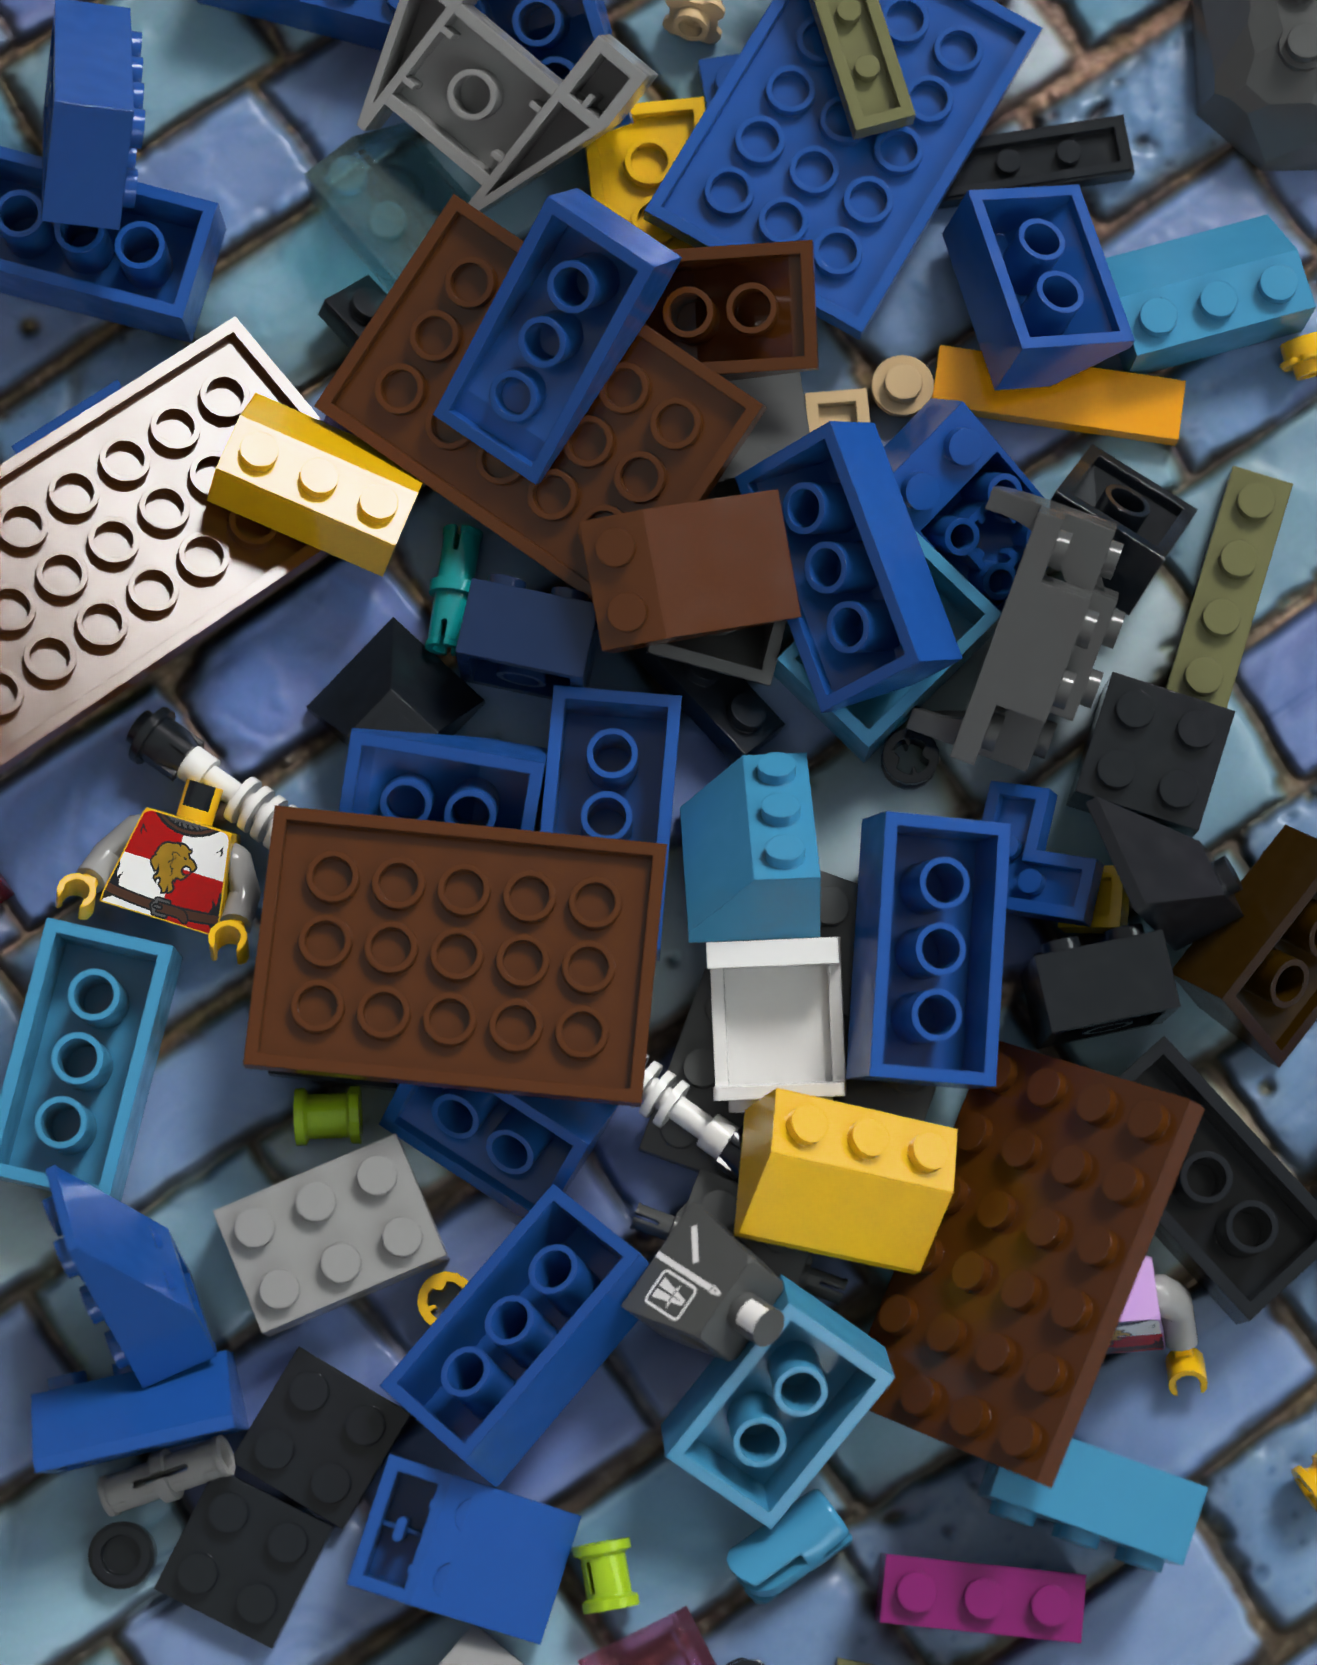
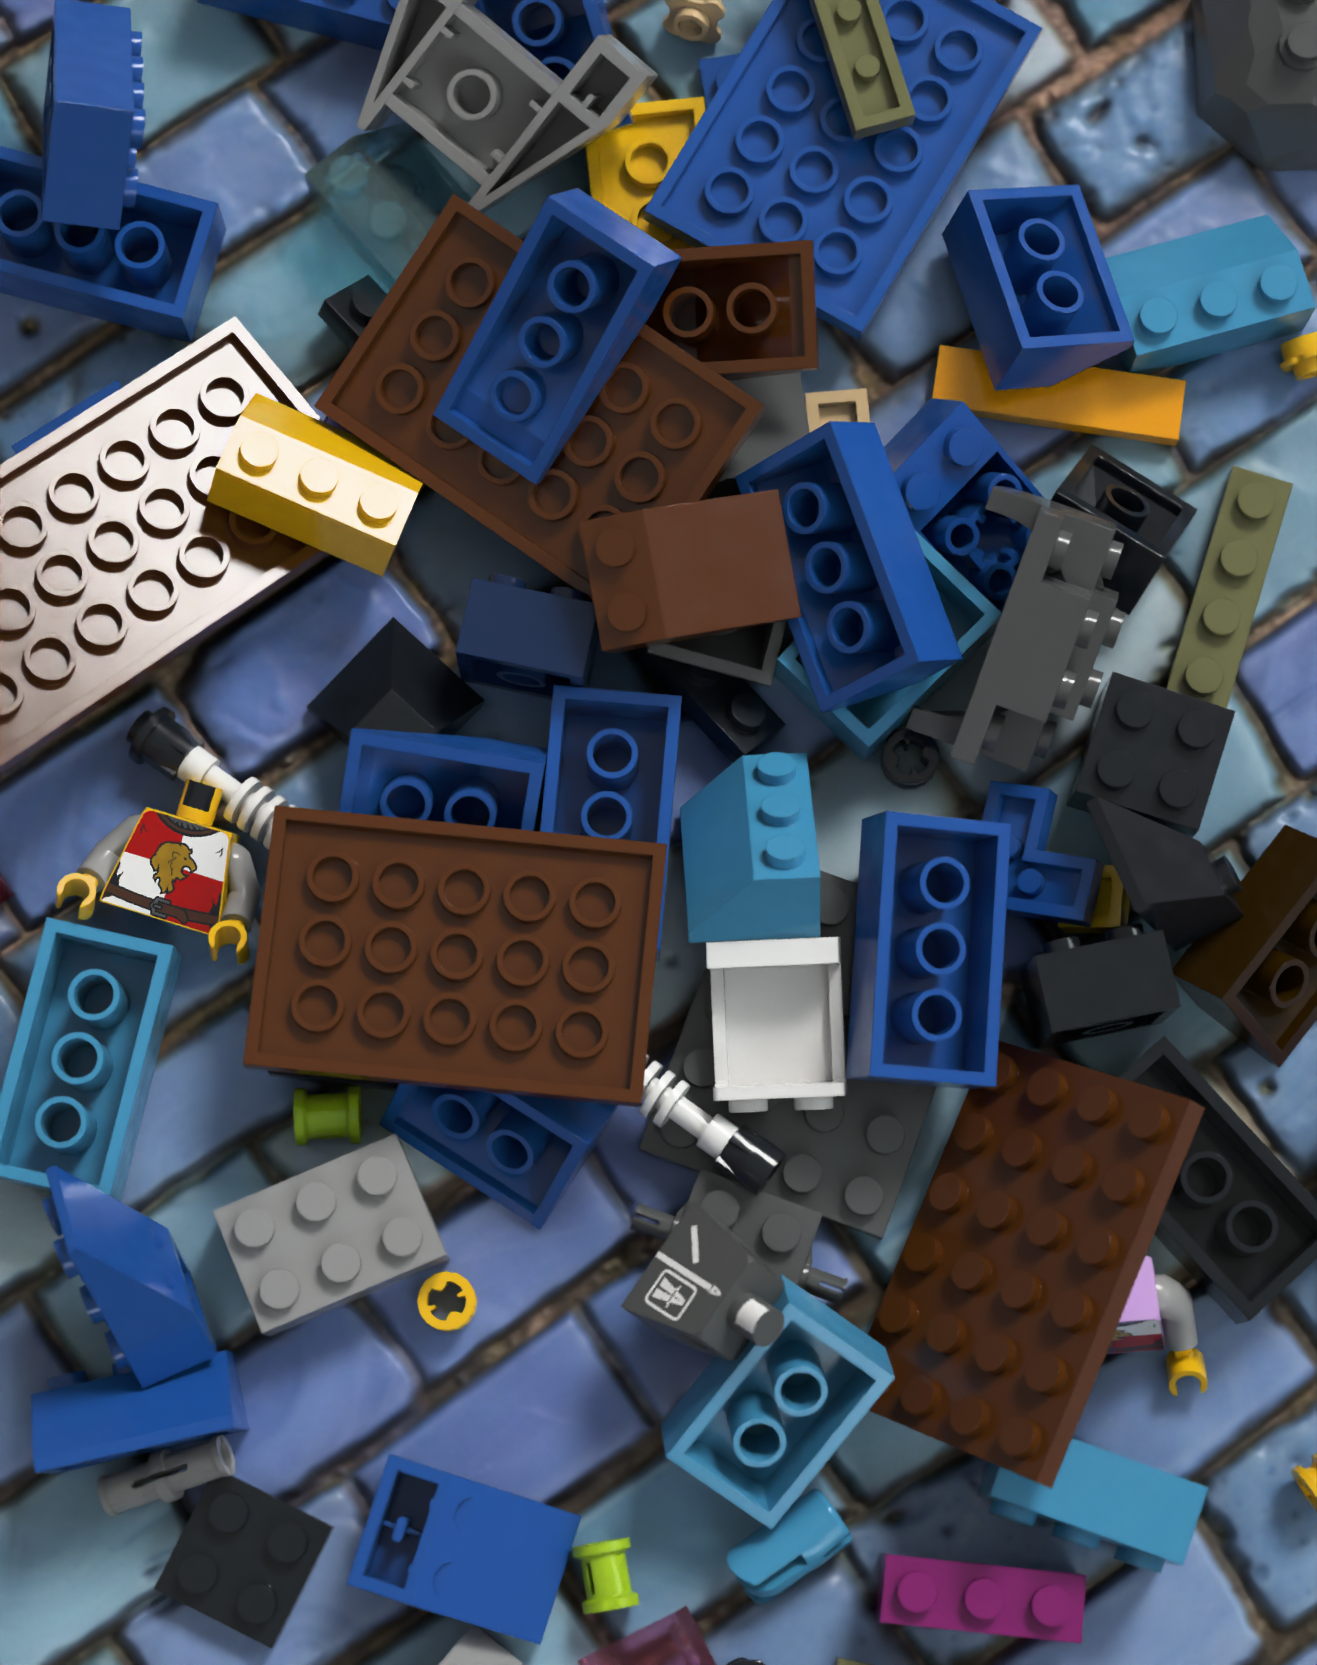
black tile [88,1521,157,1589] -> none
black plate [234,1347,412,1529] -> none
blue brick [380,1184,650,1488] -> none
teal pin [425,524,483,656] -> none
yellow slope [734,1088,958,1275] -> none
tan plate [871,355,934,418] -> none
black tile [937,115,1135,210] -> none

